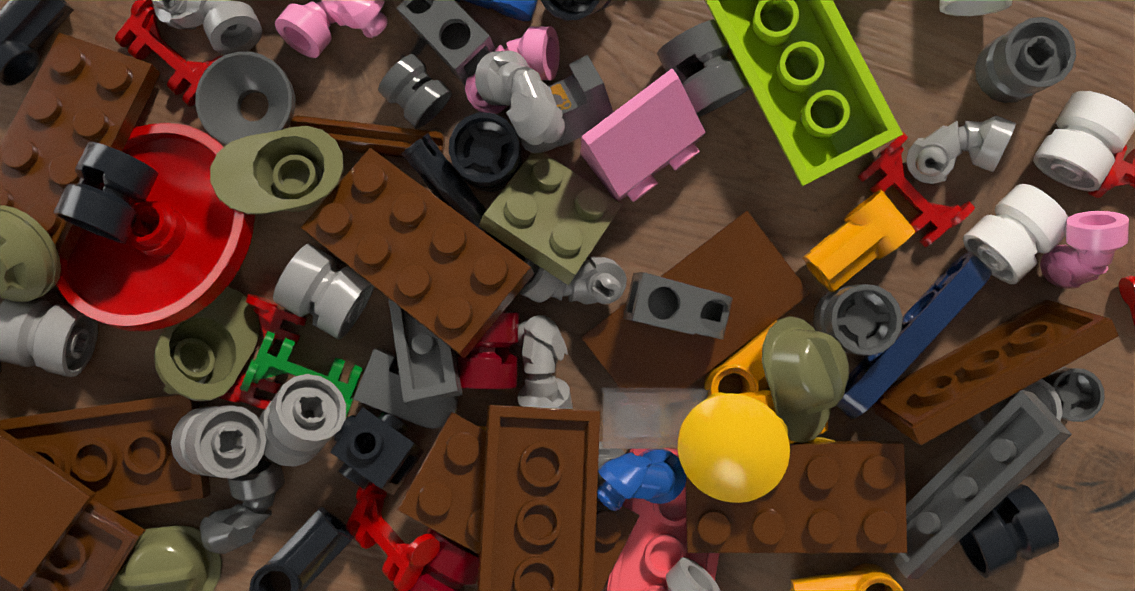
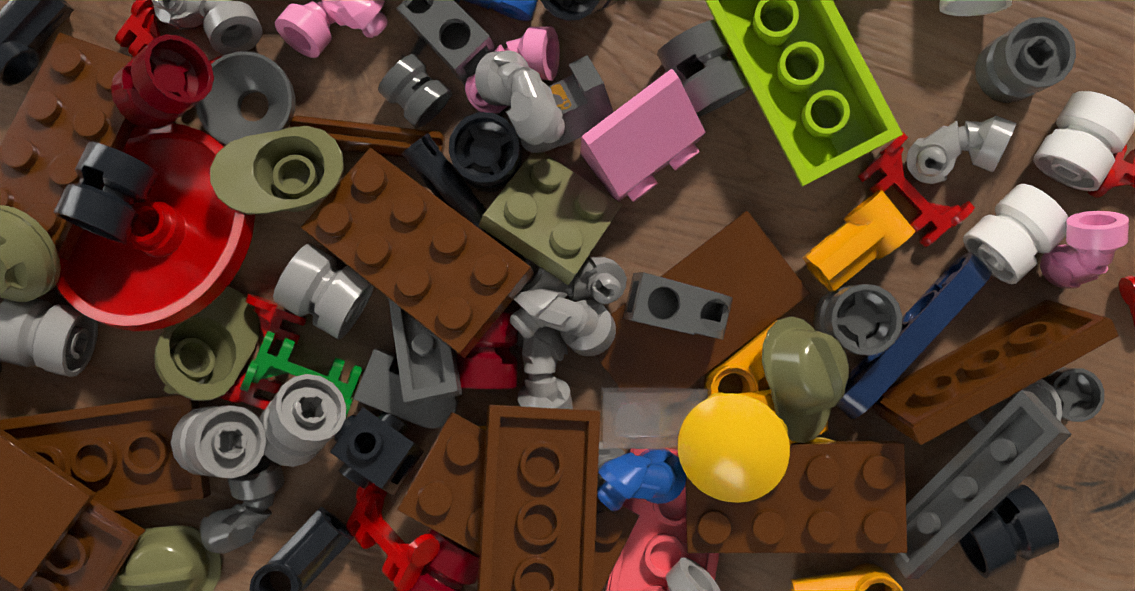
none -> dark red wheel [111,34,214,130]
none -> light grey arm [510,289,616,356]

